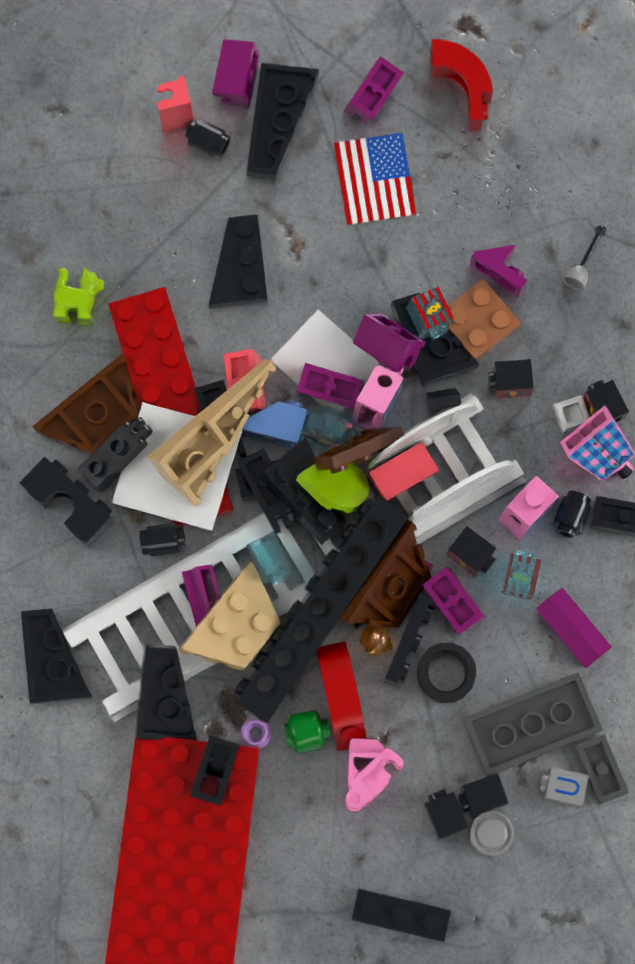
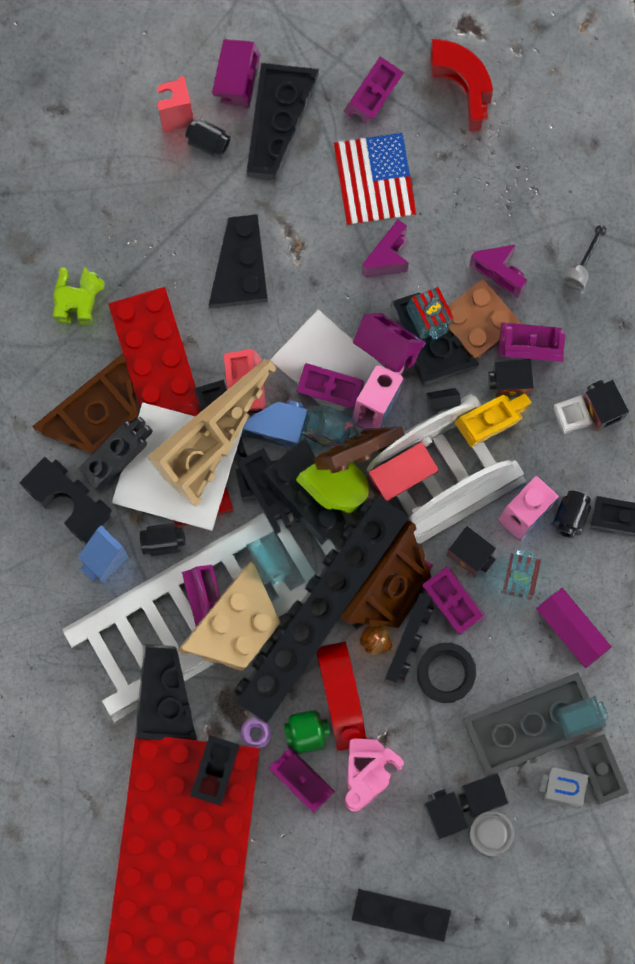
black wing [21,608,92,705] -> none
torso [560,405,635,480] -> none
none -> medium blue slope [78,526,129,583]
none -> magenta hinge [269,748,336,814]
none -> magenta slope [362,219,409,277]
none -> yellow hinge [454,393,532,447]
none -> magenta hinge [498,322,565,362]
none -> clear light blue brick [557,696,608,741]

